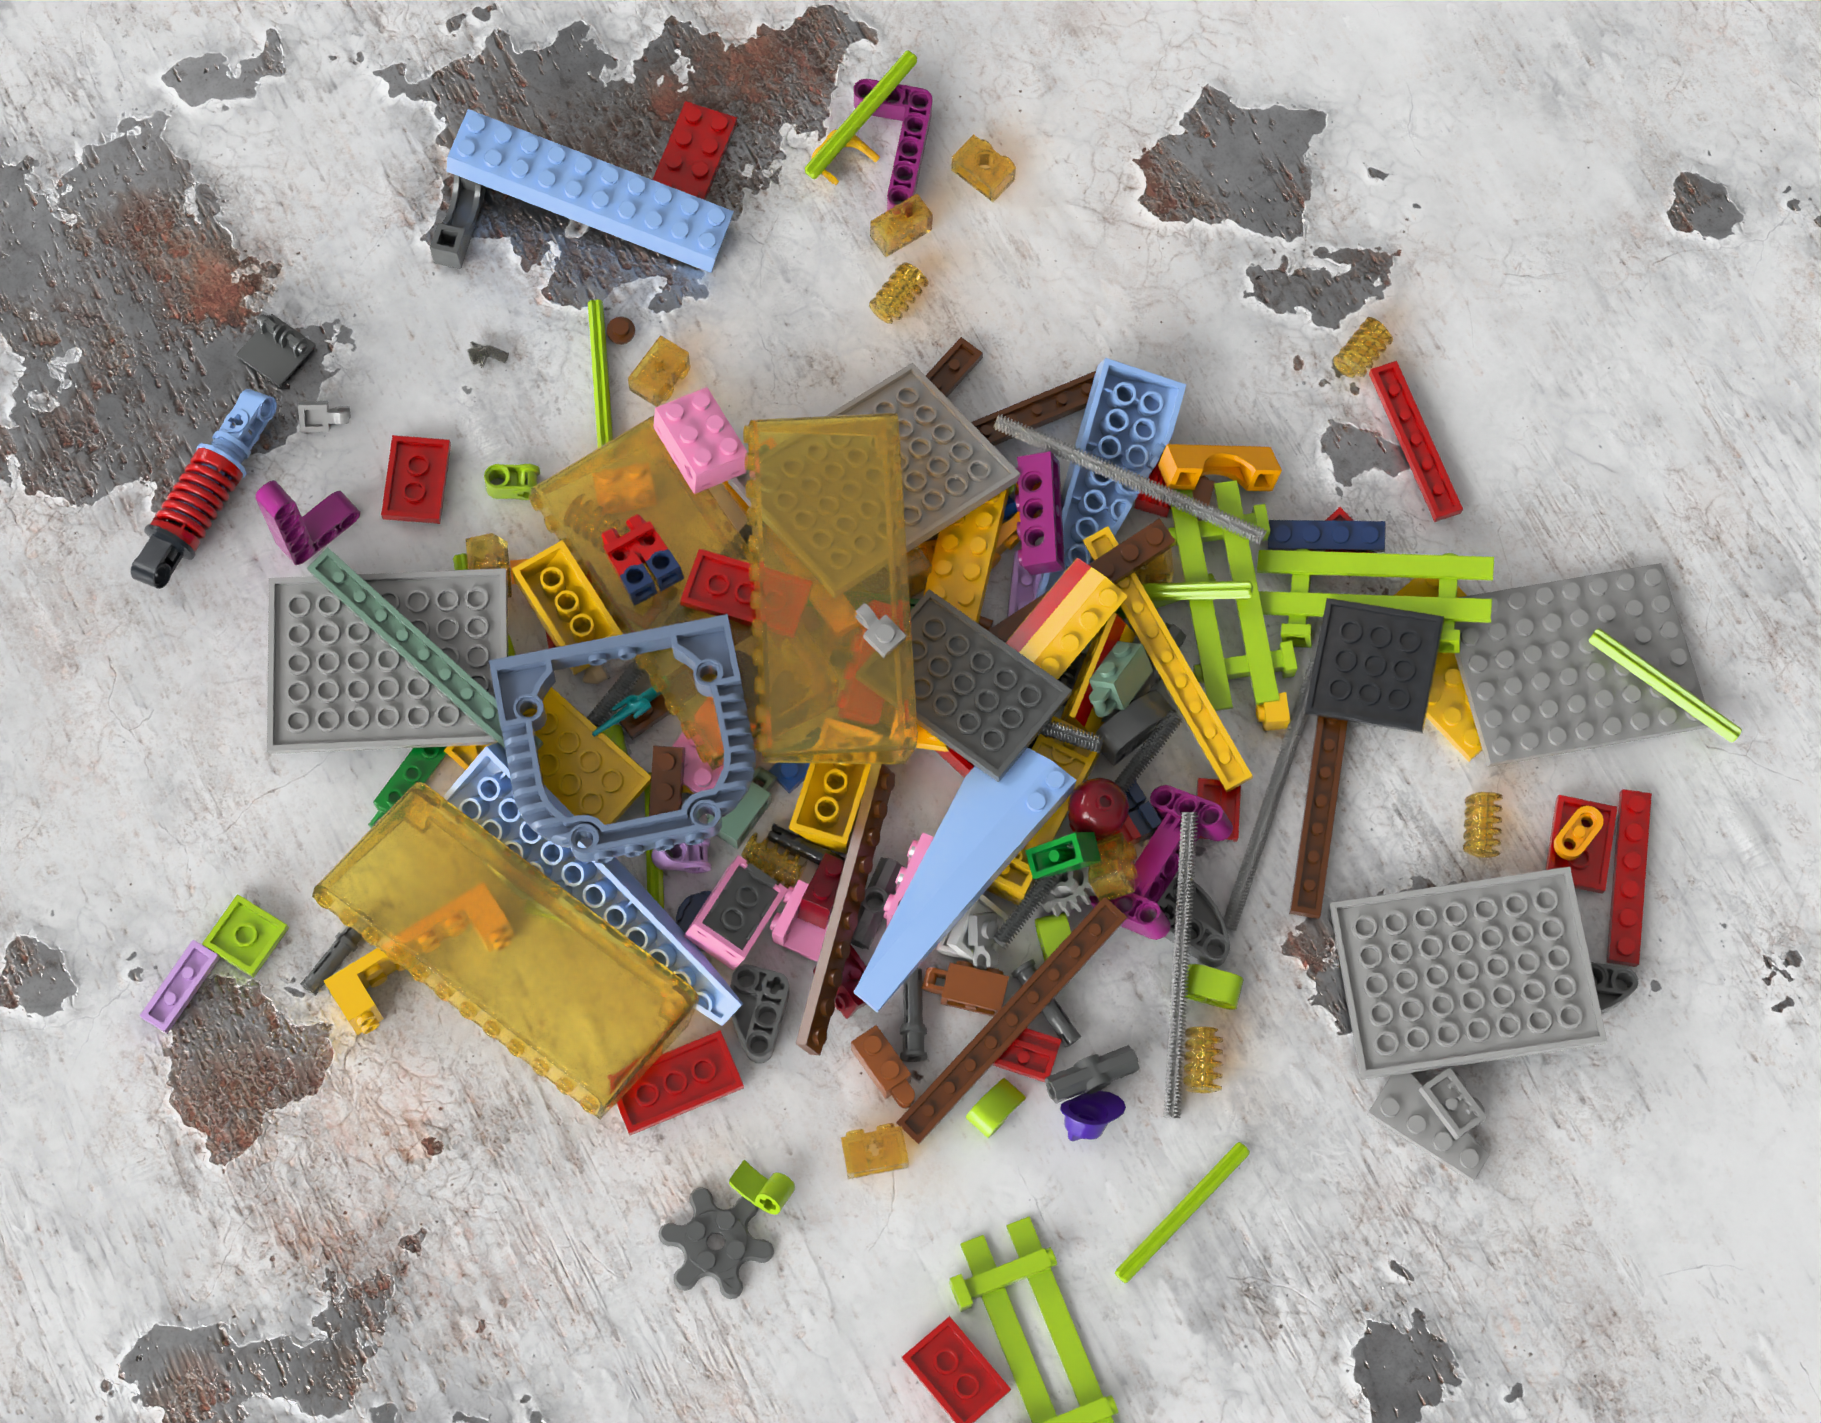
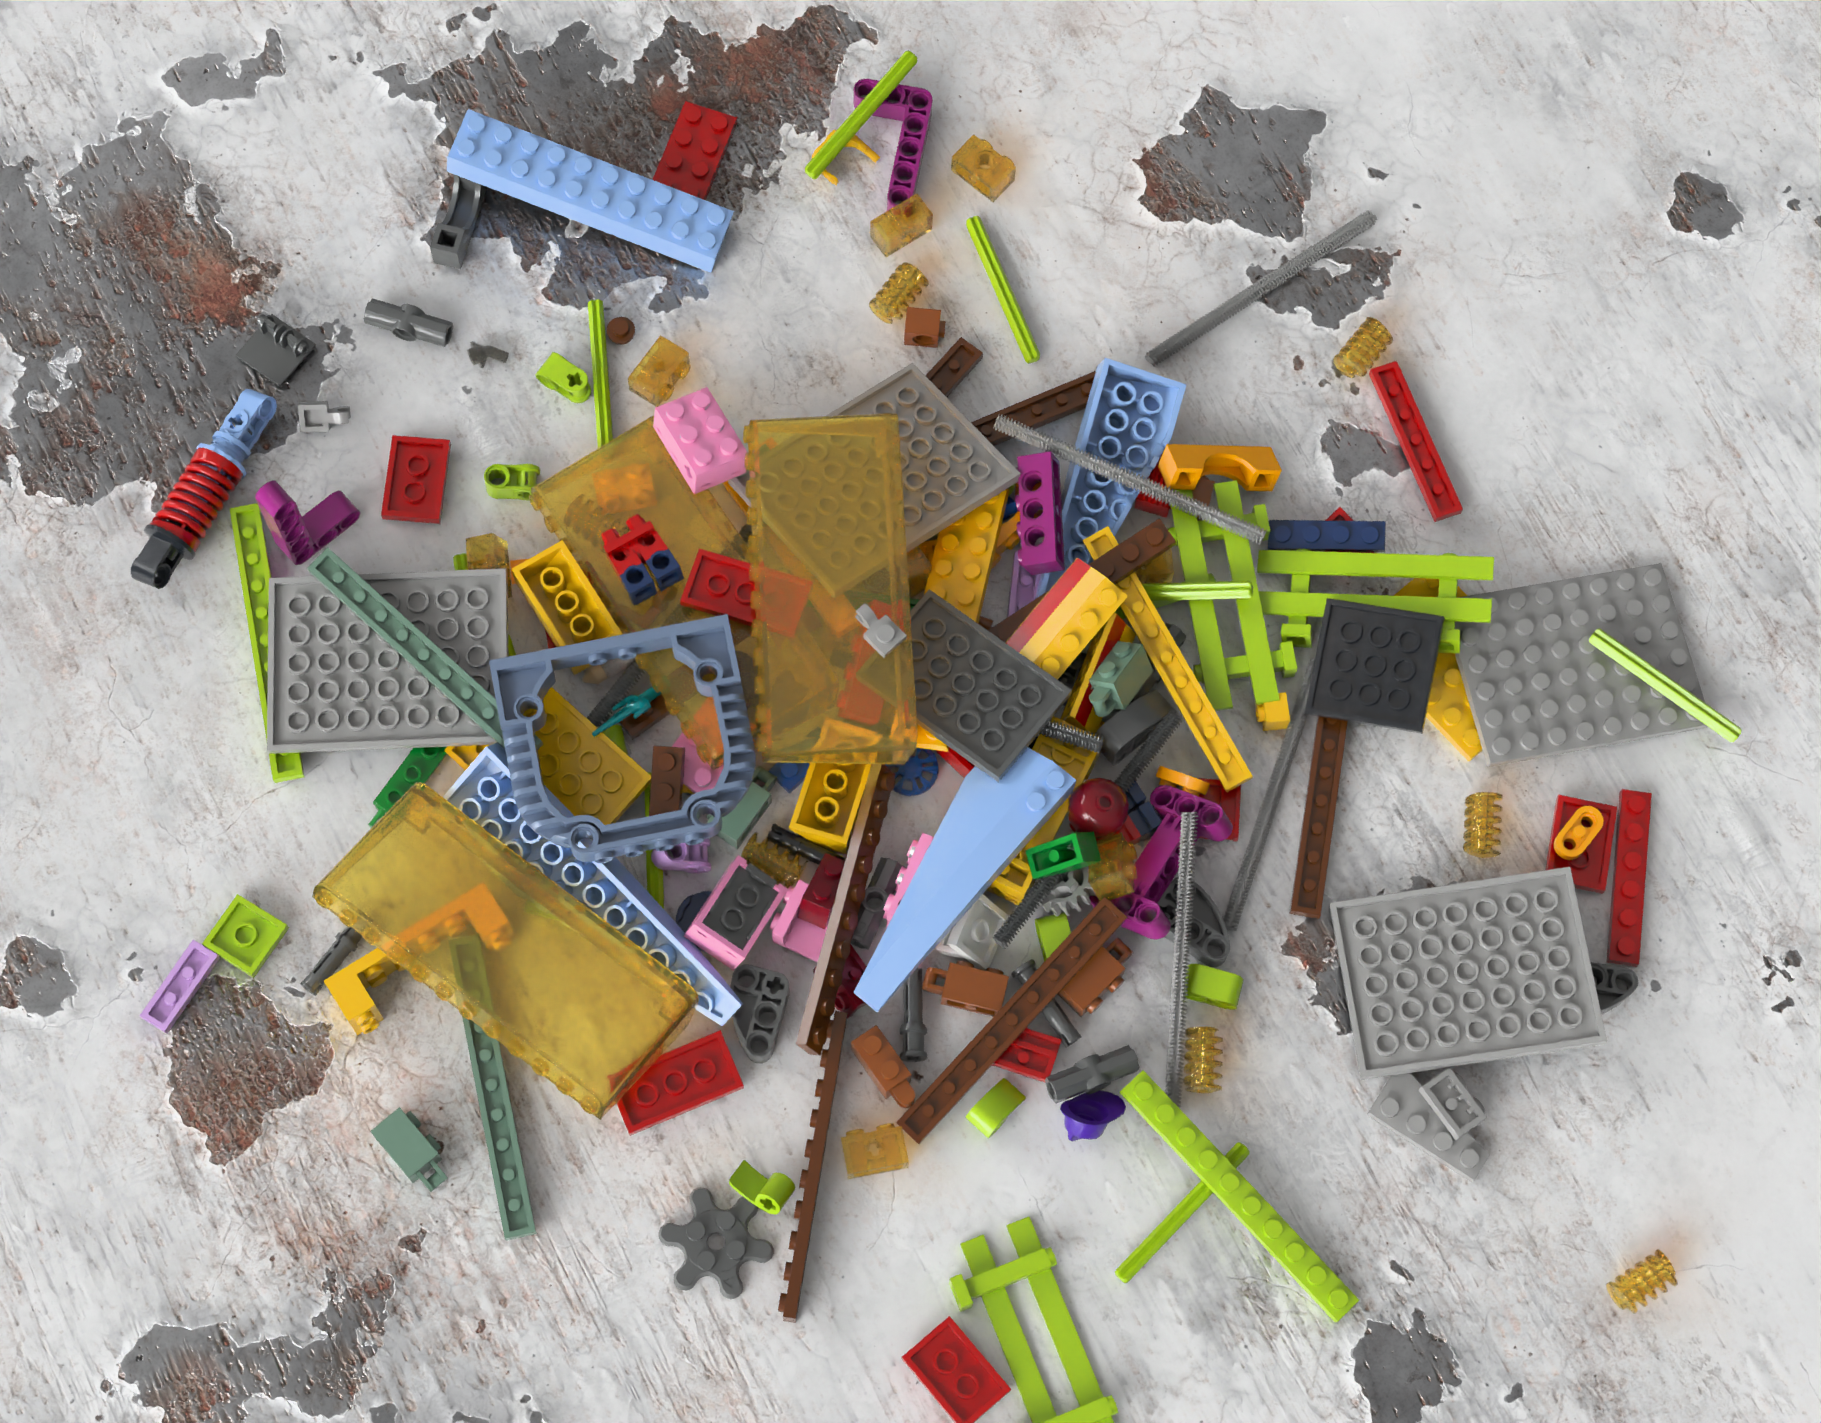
light grey plate [968,912,998,967] -> none
none -> lime plate [229,503,304,783]
none -> dark grey piece [364,298,453,347]
none -> sand green brick [370,1107,448,1192]
none -> sand green plate [448,935,537,1241]
none -> lime piece [535,352,591,403]
none -> reddish brown plate [778,1011,847,1323]
none -> blue wheel [884,745,939,796]
none -> dark orange brick [904,307,946,348]
none -> lime axle [966,216,1040,364]
none -> dark orange brick [1058,937,1134,1017]
none -> lime plate [1119,1070,1359,1323]
none -> light grey axle [1145,210,1377,367]
none -> light orange plate [1155,765,1210,797]
none -> clear yellow piece [1606,1249,1678,1314]

